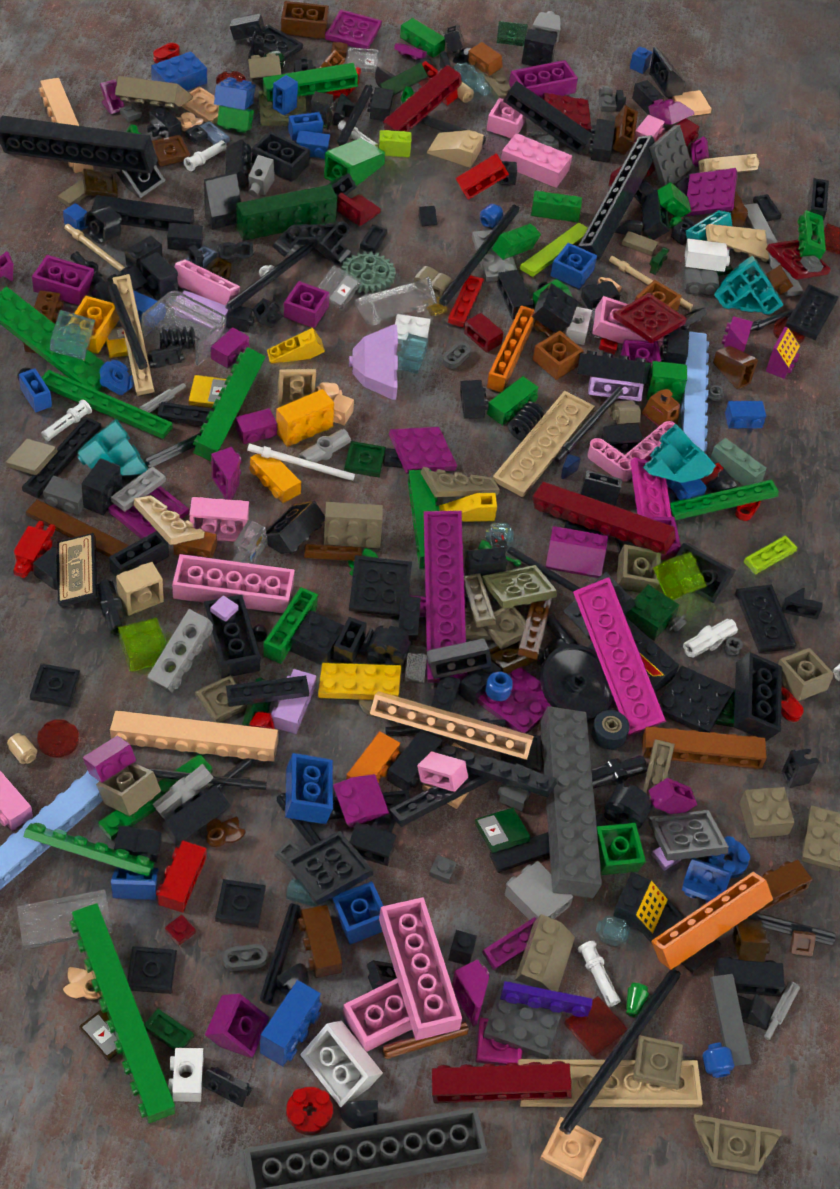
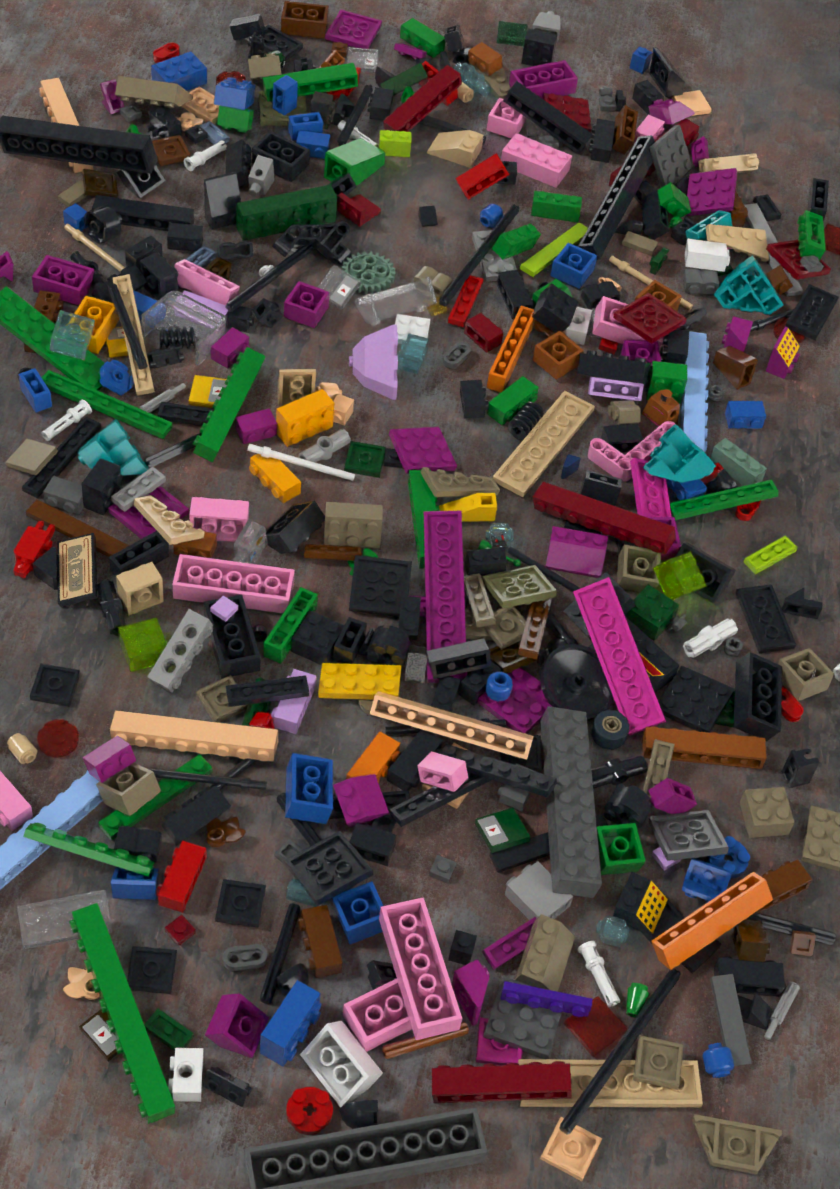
light grey piece [153,764,214,818] -> none
black plate [189,245,204,268] -> none
magenta slope [211,447,241,500] -> none
yellow slope [267,328,325,364] -> none
black tile [360,225,388,254] -> none
black bar [554,387,623,463] -> none

